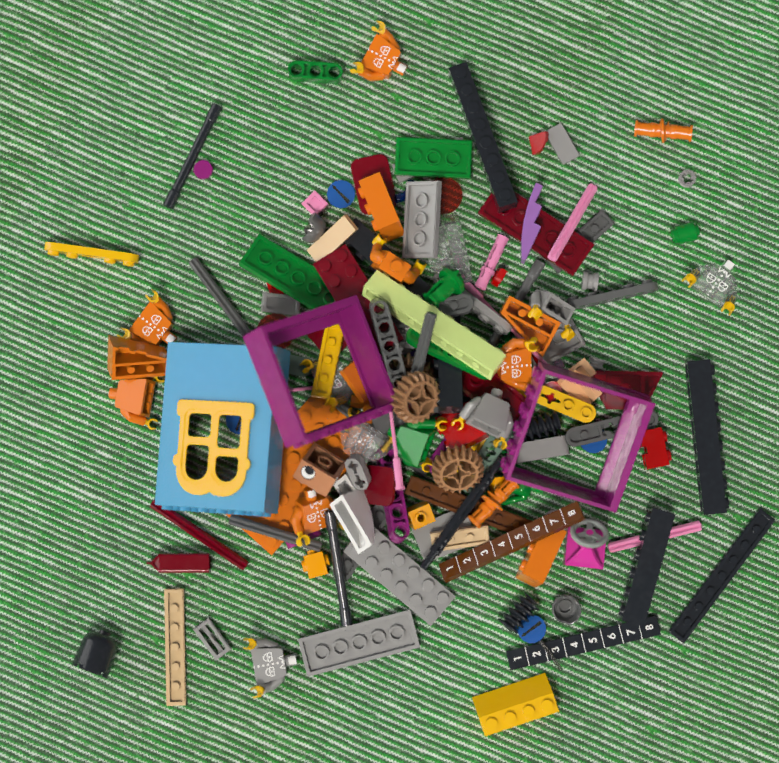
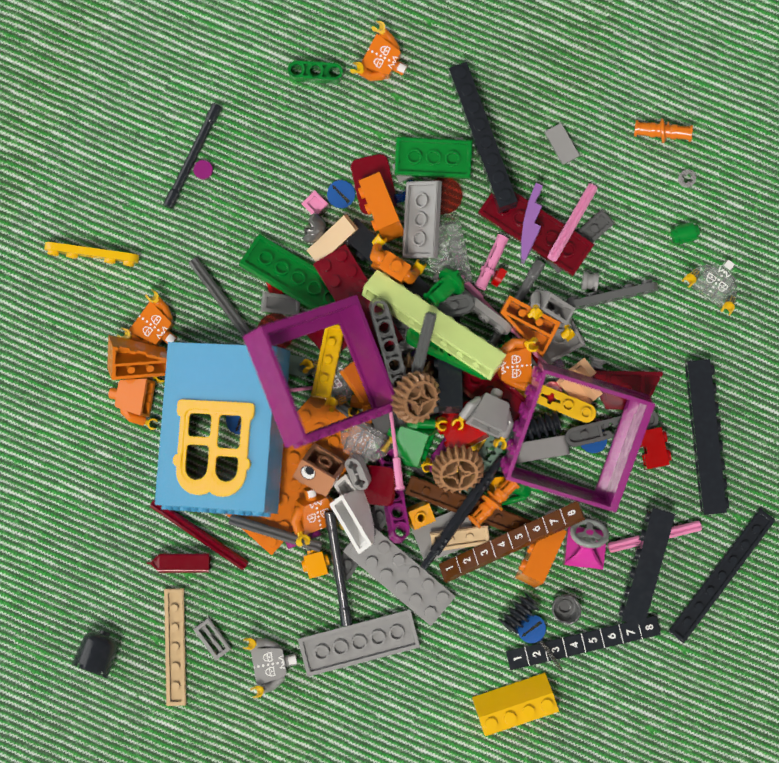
tile [529,131,548,155] -> none

